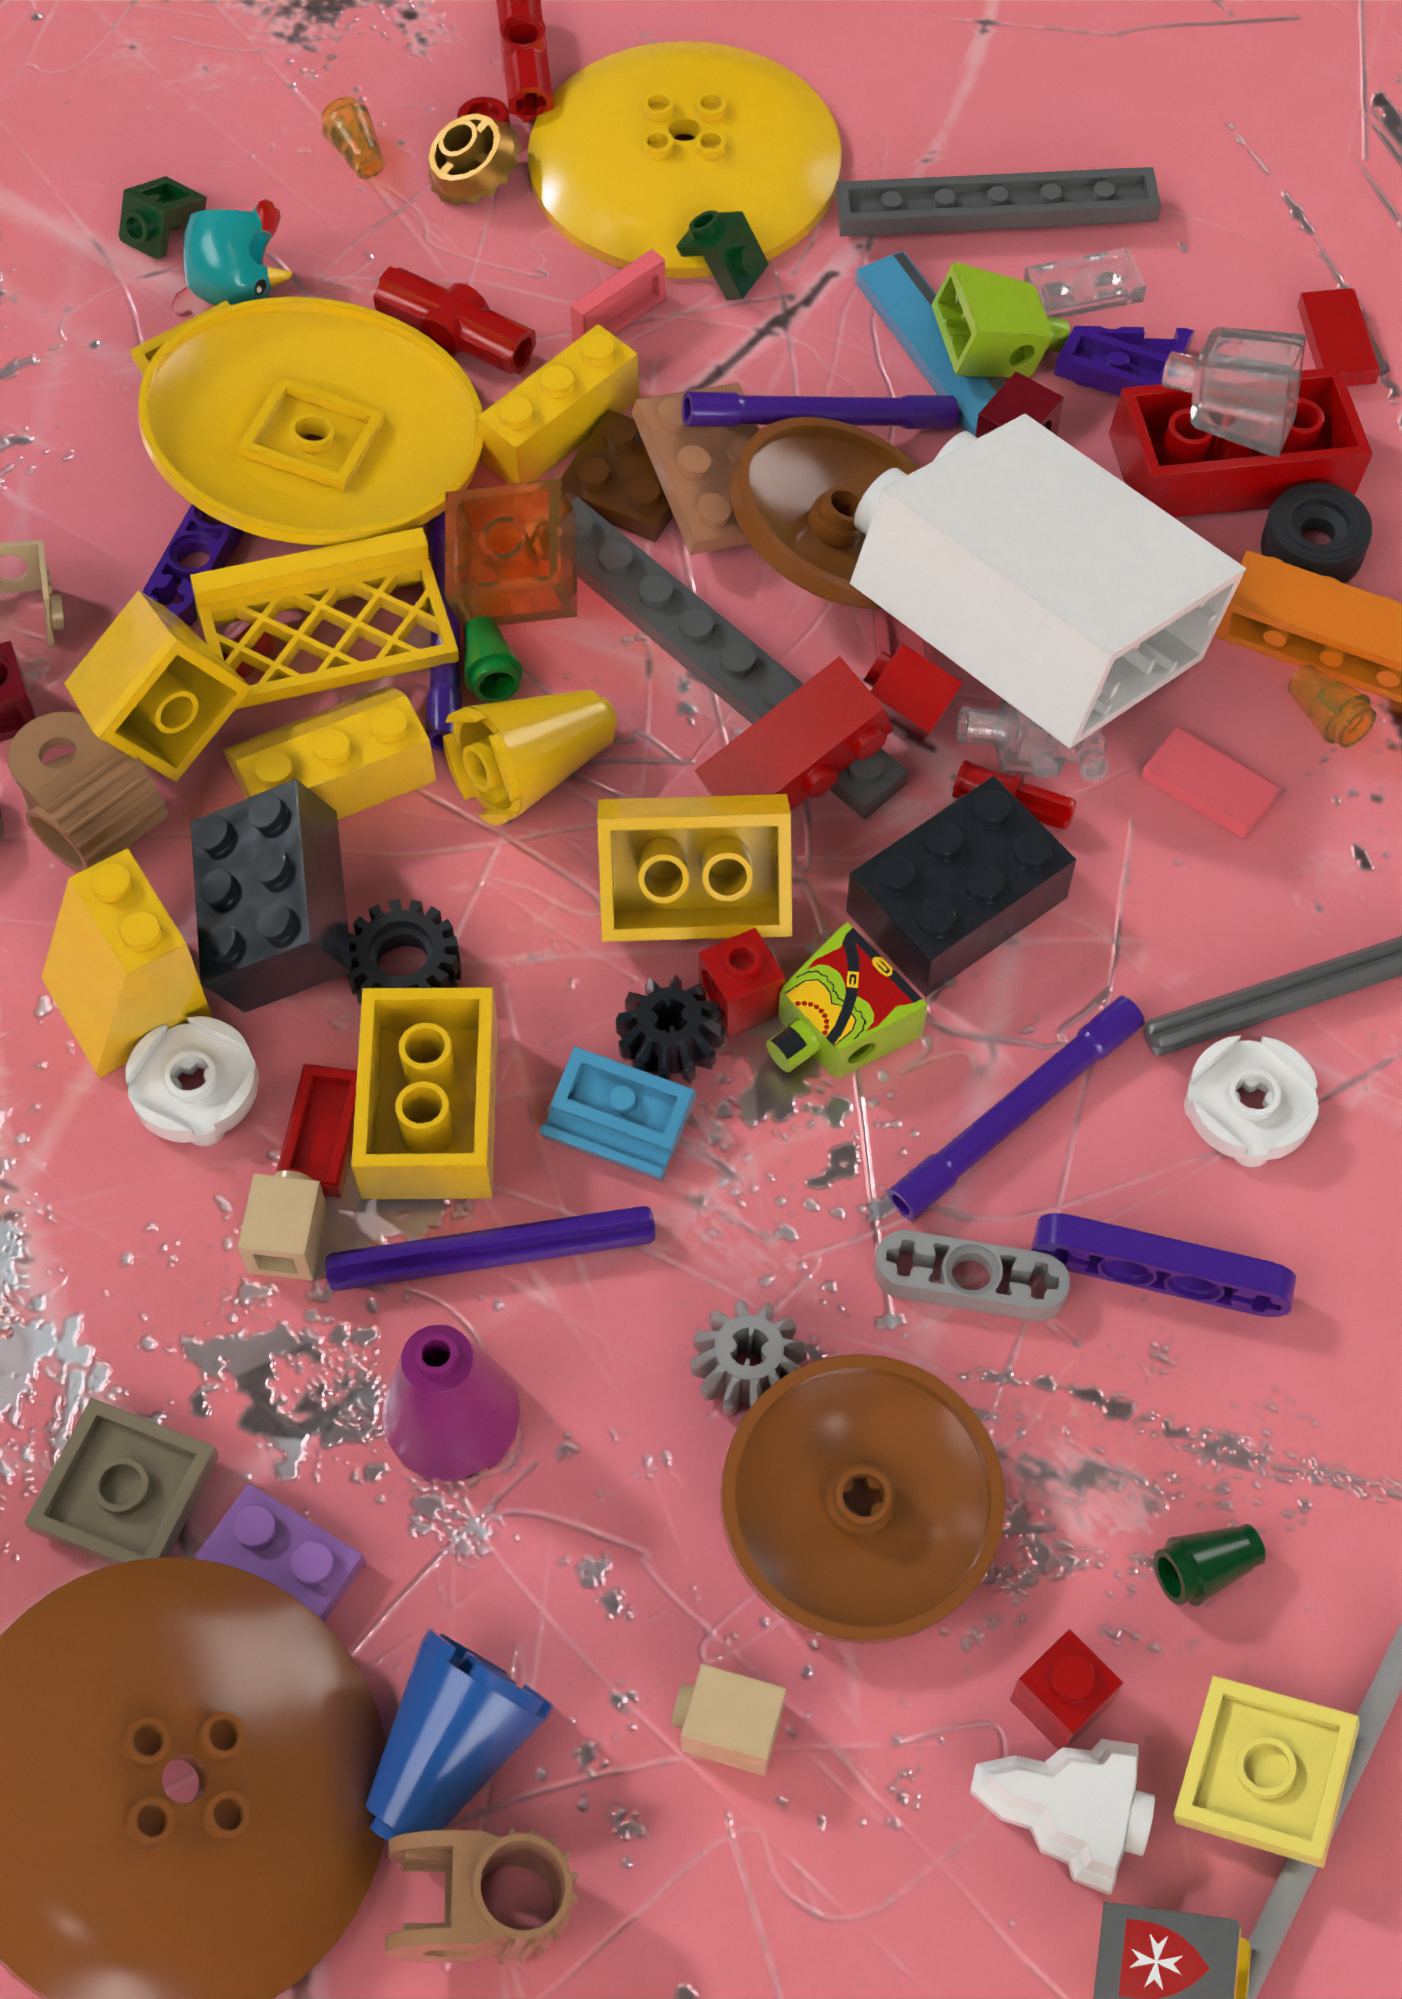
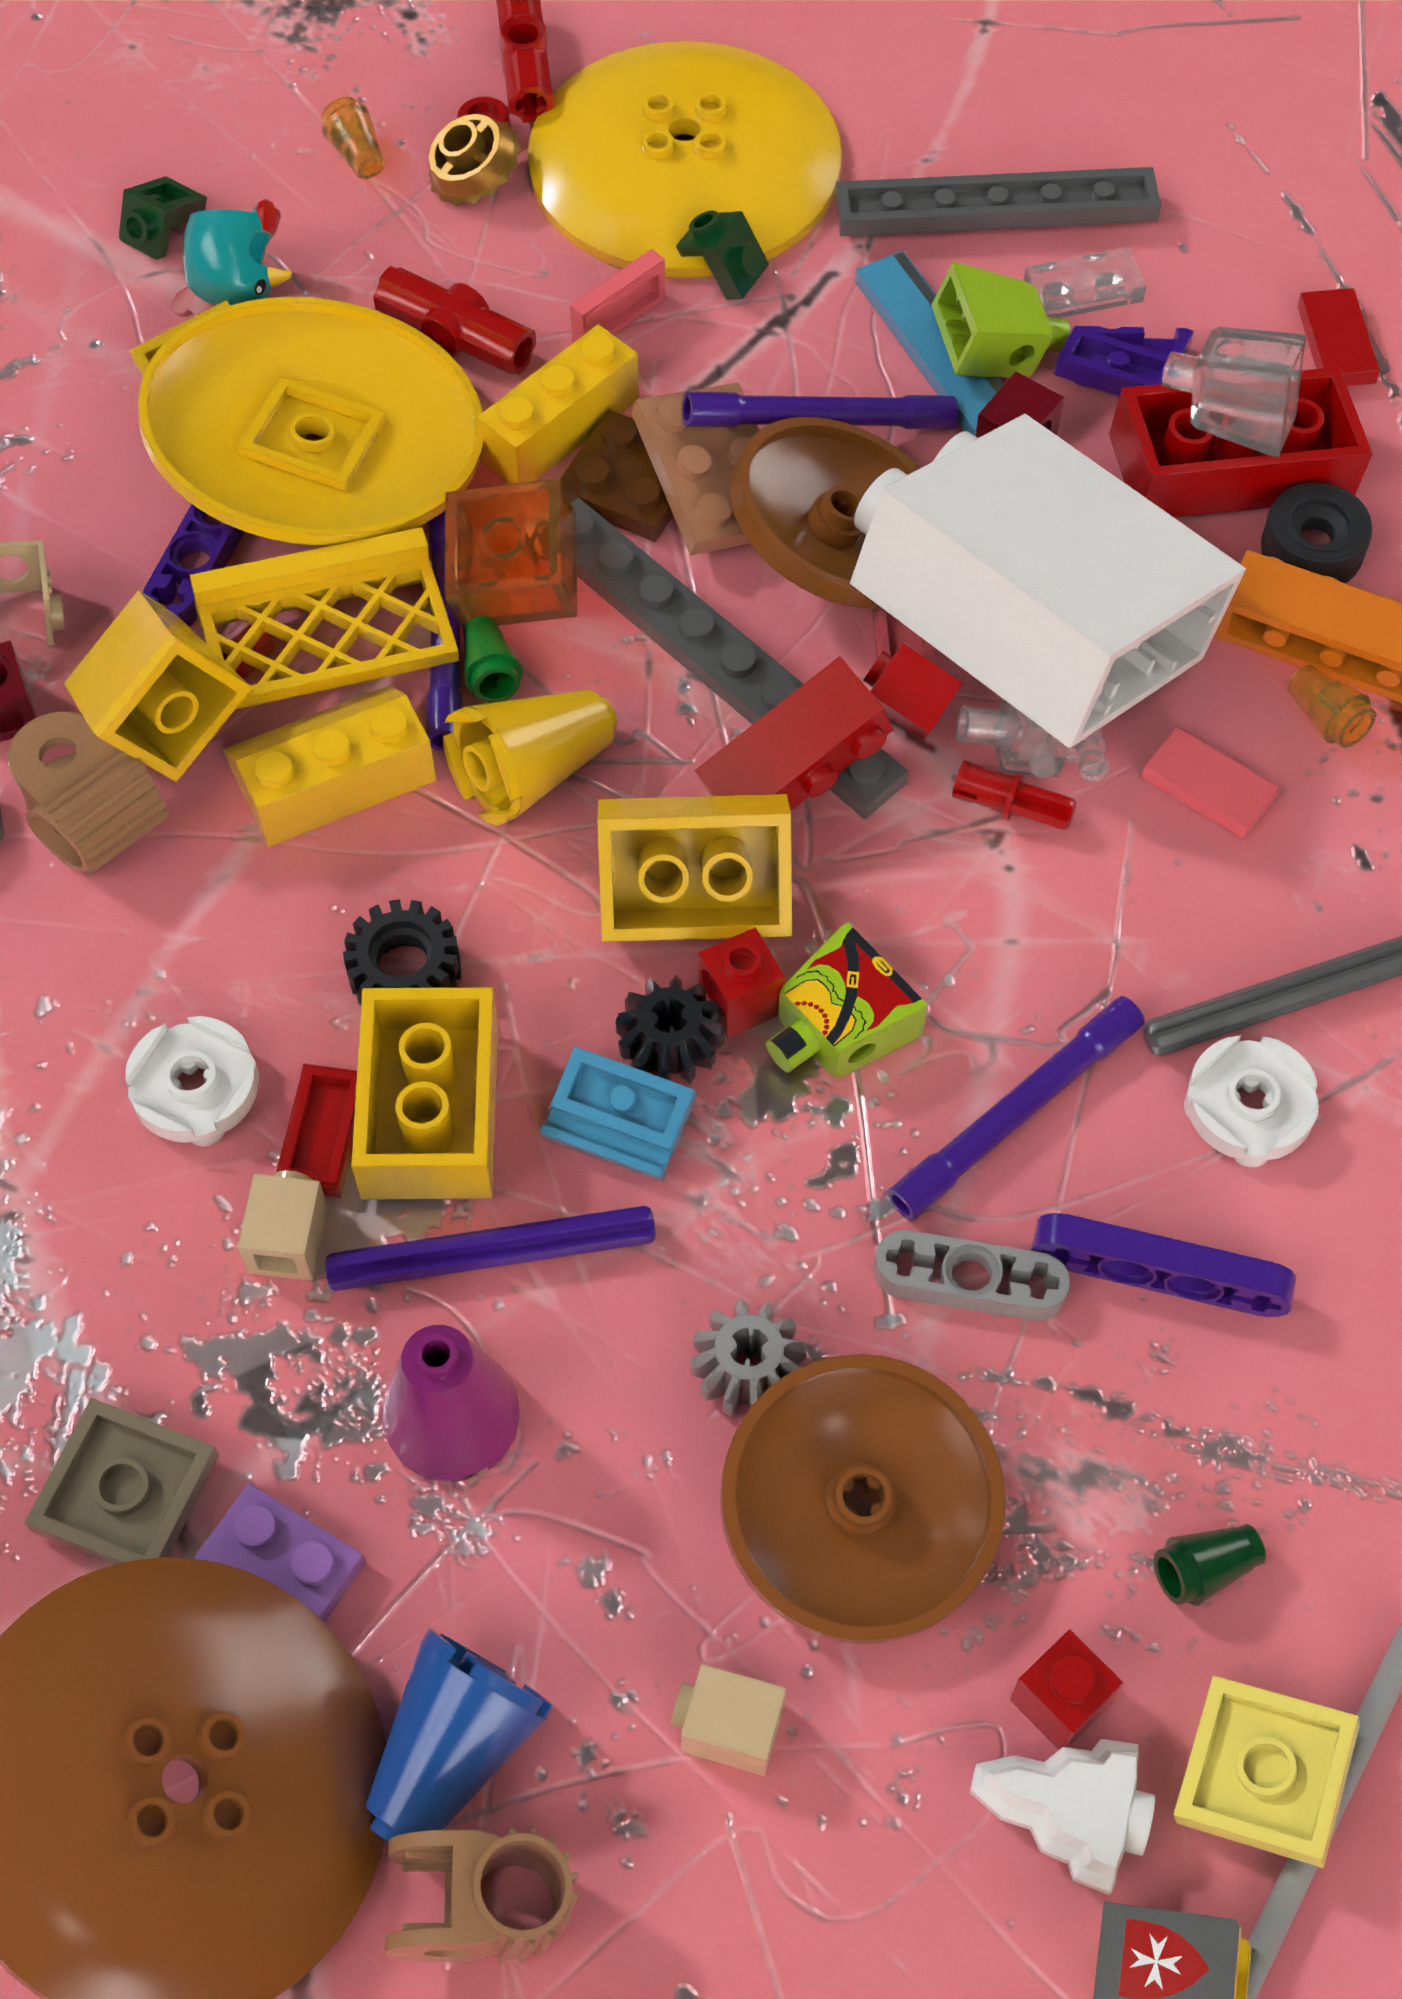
yellow slope [41,848,213,1078] -> none
black brick [190,779,352,1013] -> none
black brick [846,776,1076,997] -> none

